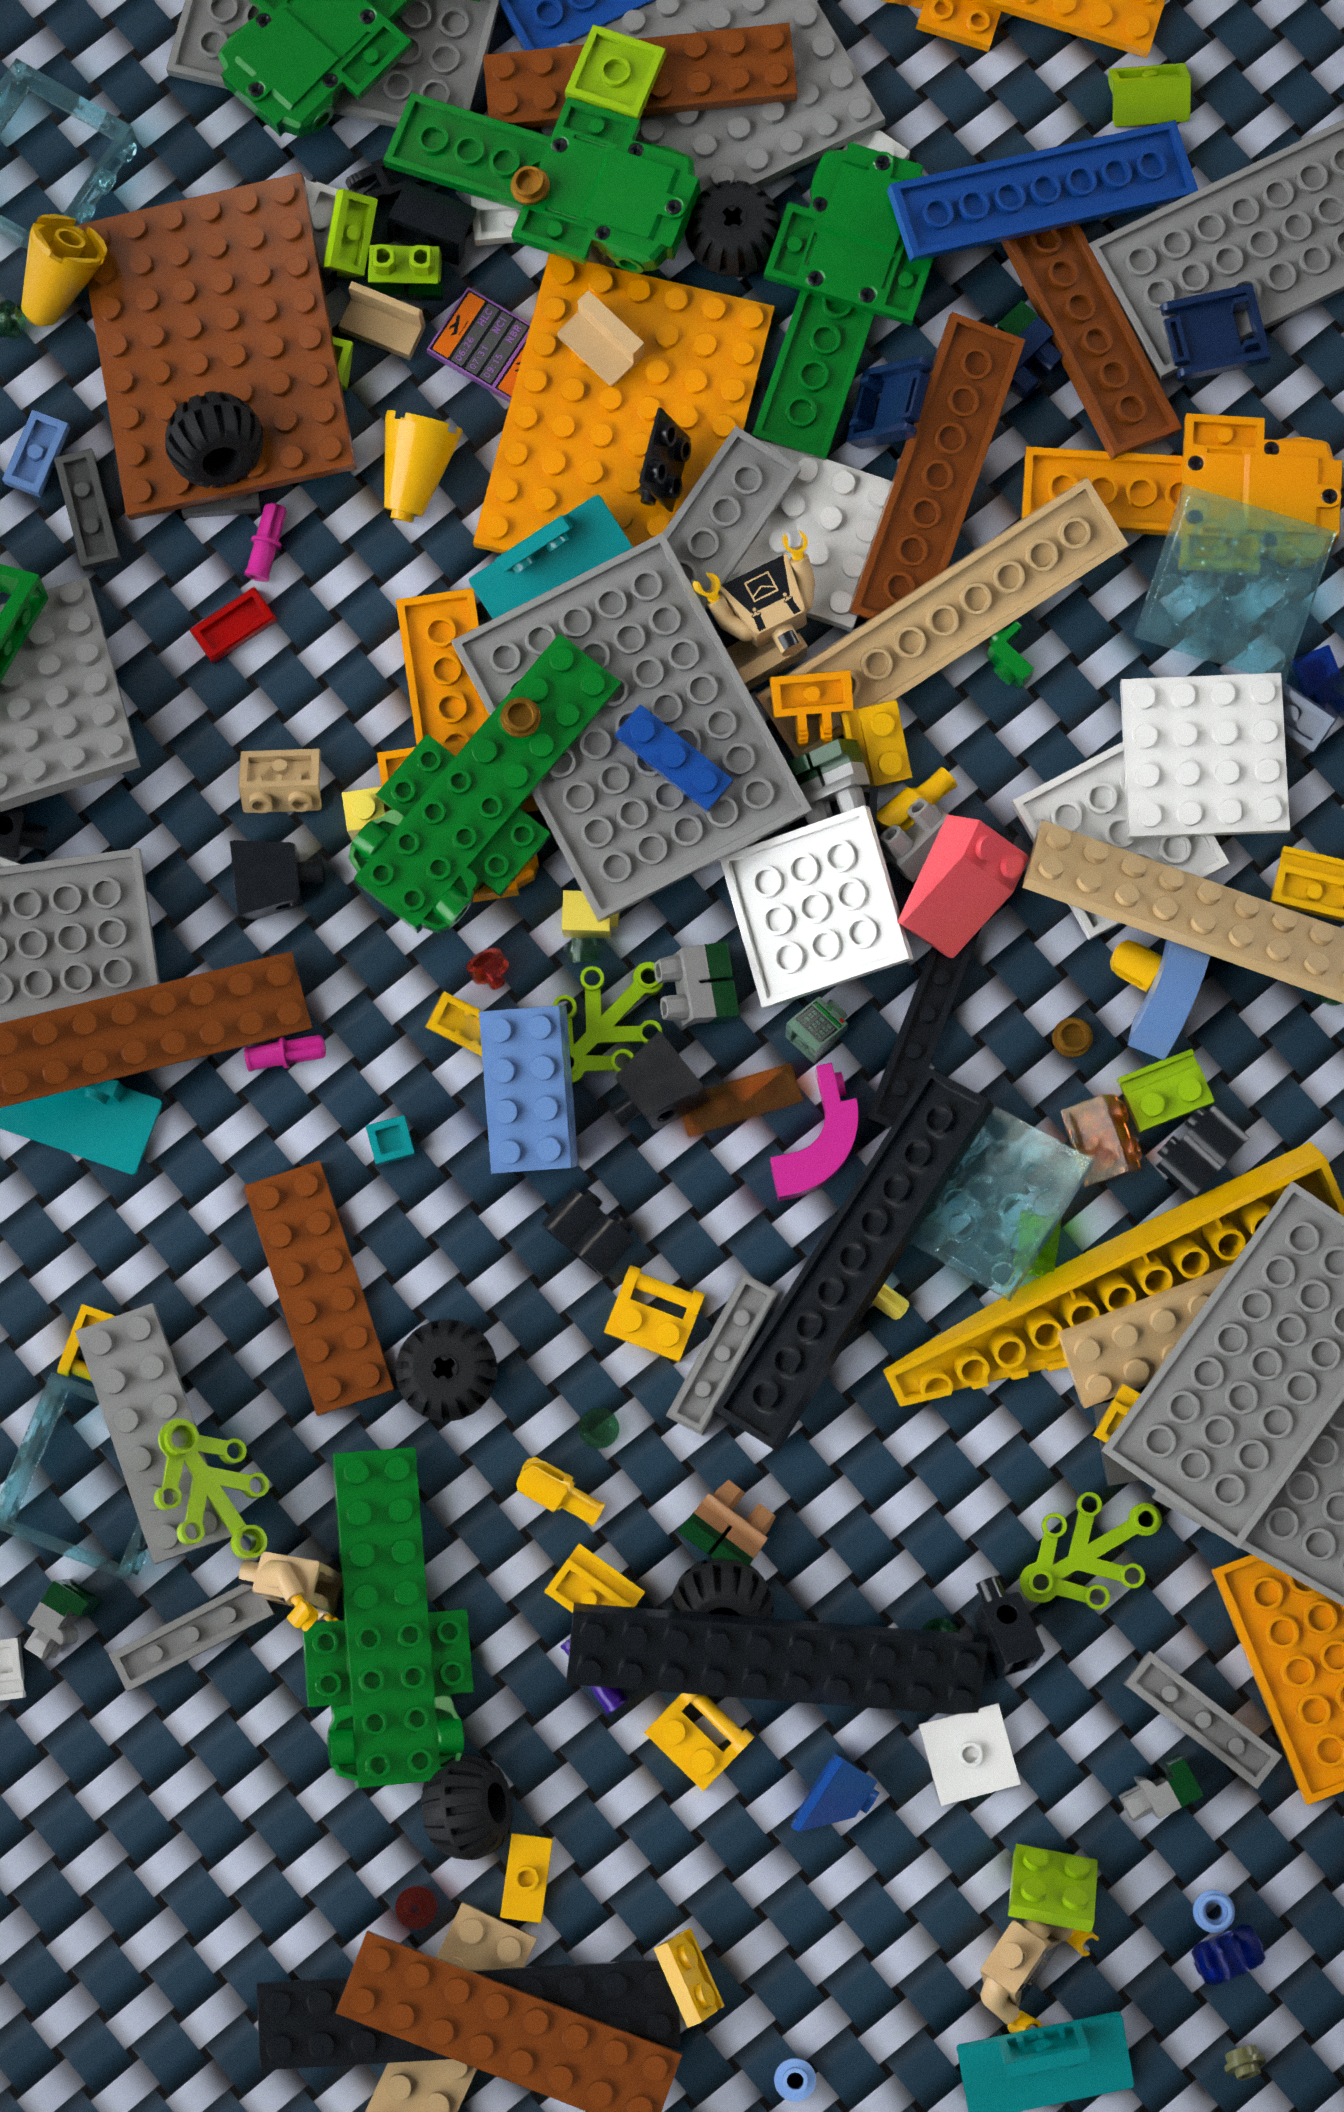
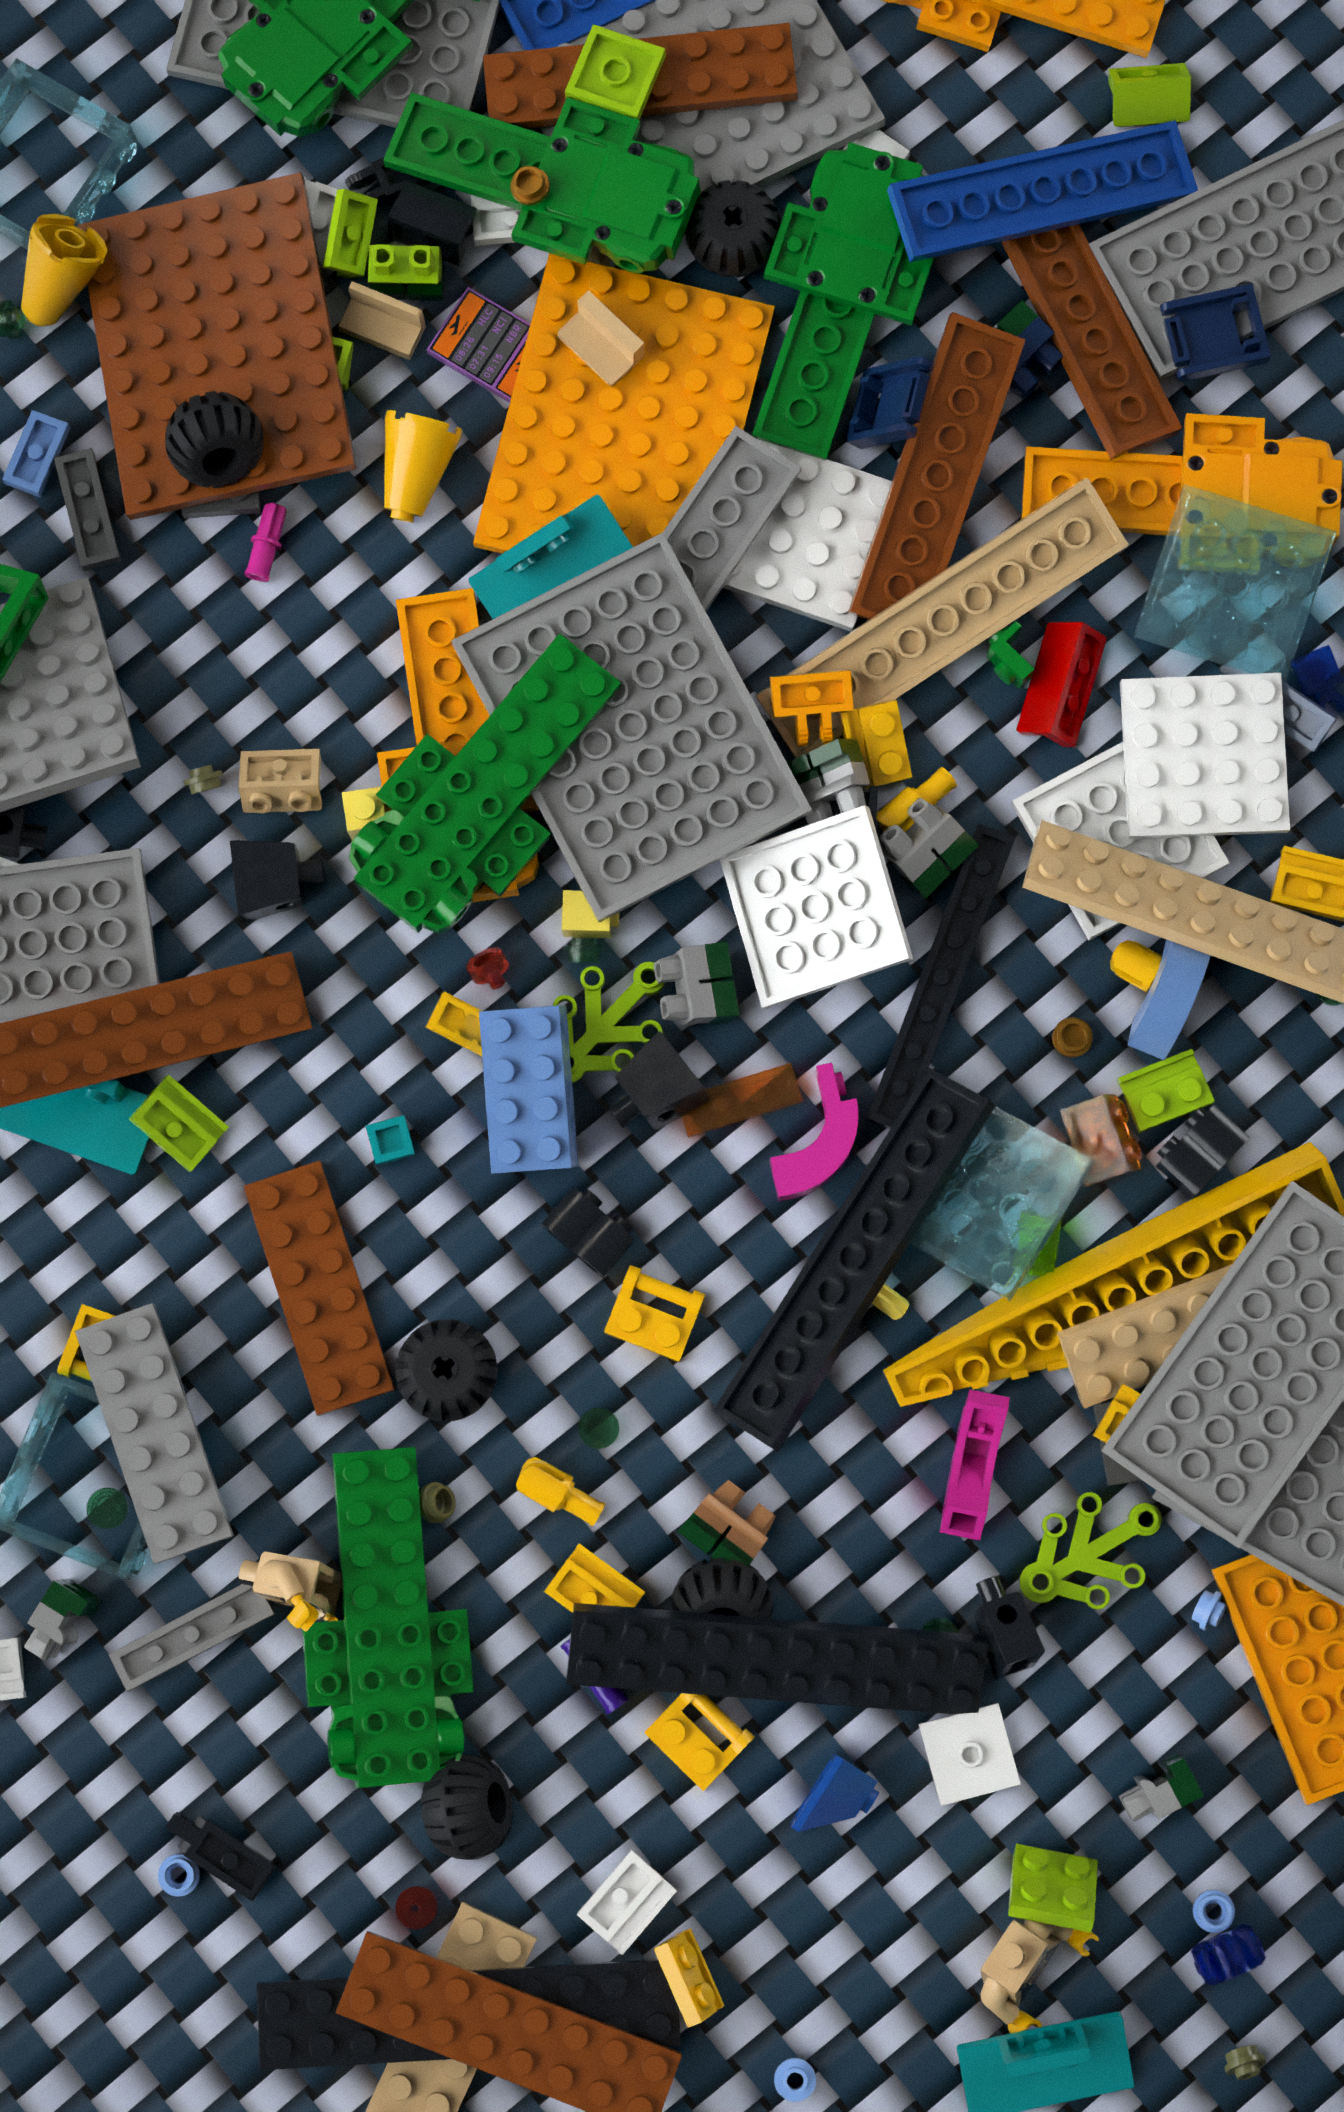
lime plant [154,1418,269,1559] -> none
red tile [190,587,277,664] -> none
dark pink axle [244,1035,326,1072] -> none
pearl gold plate [500,697,541,738] -> none
yellow plate [500,1833,553,1923] -> none
blue plate [614,704,733,813] -> none
black hinge [638,408,691,512] -> none
light grey tile [666,1273,779,1436] -> none
torso [693,529,815,657] -> none
tan panel [726,633,808,691] -> none
sand green slope [785,996,848,1064] -> none
coral slope [897,814,1030,958] -> none
light grey plate [1123,1651,1282,1789] -> none
none -> clear green plate [86,1488,129,1529]
none -> lime plate [129,1075,229,1172]
none -> light blue plate [158,1854,200,1896]
none -> black hinge [165,1812,277,1901]
none -> olive plate [183,764,223,794]
none -> olive plate [419,1482,456,1524]
none -> white plate [577,1849,677,1955]
none -> dark pink arch [940,1389,1010,1541]
none -> red panel [1016,622,1107,748]
none -> light blue plate [1192,1590,1227,1631]

